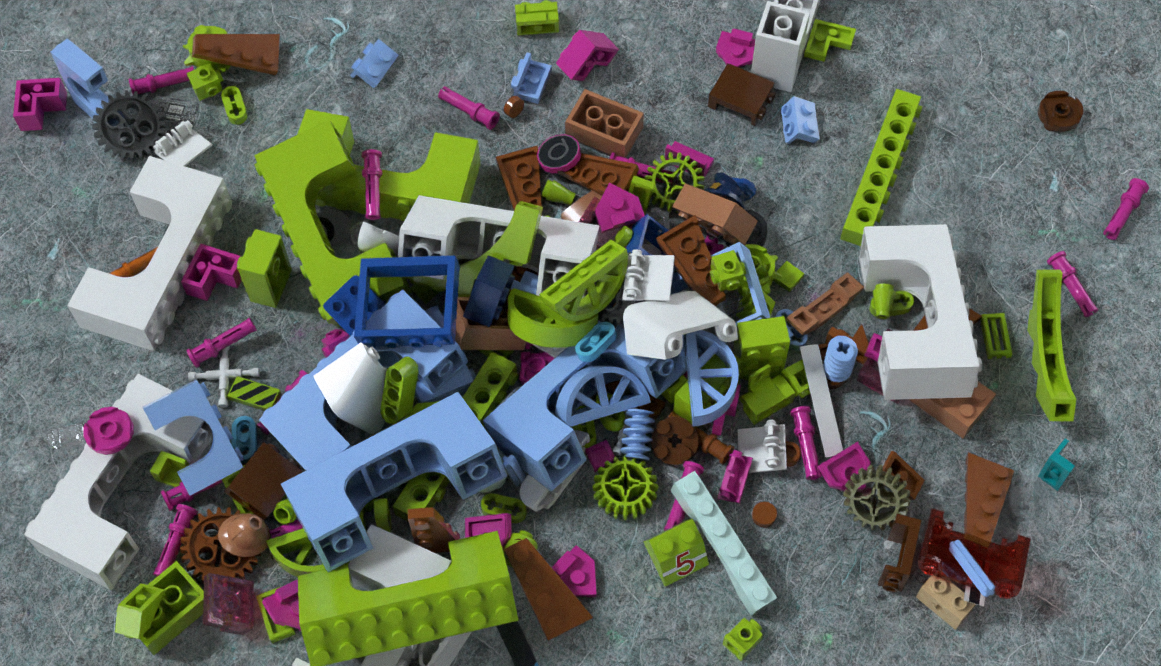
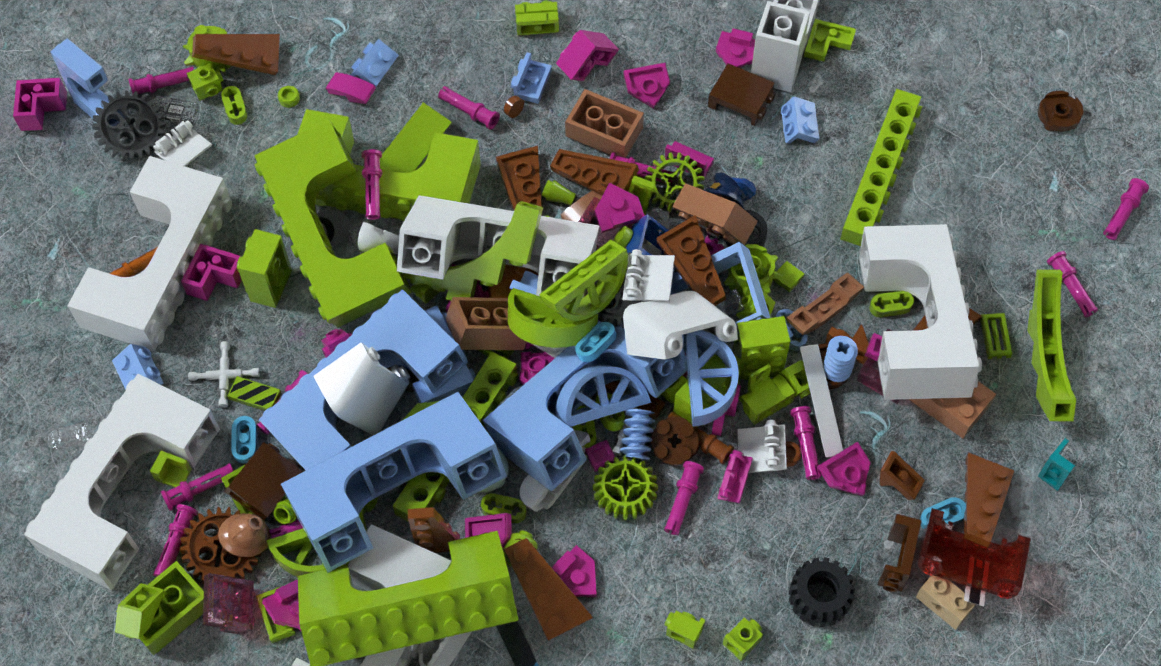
dark pink tile [83,406,134,455] -> none
light blue arch [142,380,244,496] -> none
dark pink pin [186,318,257,368] -> none
blue bracket [323,275,387,336] -> none
blue window [354,255,460,348] -> none
lime beam [374,498,392,533] -> none
lime beam [380,357,419,424] -> none
dark blue brick [463,255,515,327] -> none
light blue axle [502,455,526,486] -> none
tile [537,134,581,174] -> none
lime slope [643,518,709,587] -> none
light aqua arch [671,471,777,616] -> none
lime brick [710,250,746,292] -> none
dark orange tile [752,502,777,528] -> none
olive gear [843,464,911,531] -> none
lime cone [873,284,896,320] -> none
light blue axle [949,540,995,597] -> none
none -> light blue bracket [112,344,164,390]
none -> lime tile [277,86,300,108]
none -> dark pink slope [326,72,376,104]
none -> lime brick [380,102,452,173]
none -> dark pink plate [623,63,670,109]
none -> lime brick [664,610,706,649]
none -> black tyre [789,557,855,627]
none -> medium azure plate [920,497,966,533]

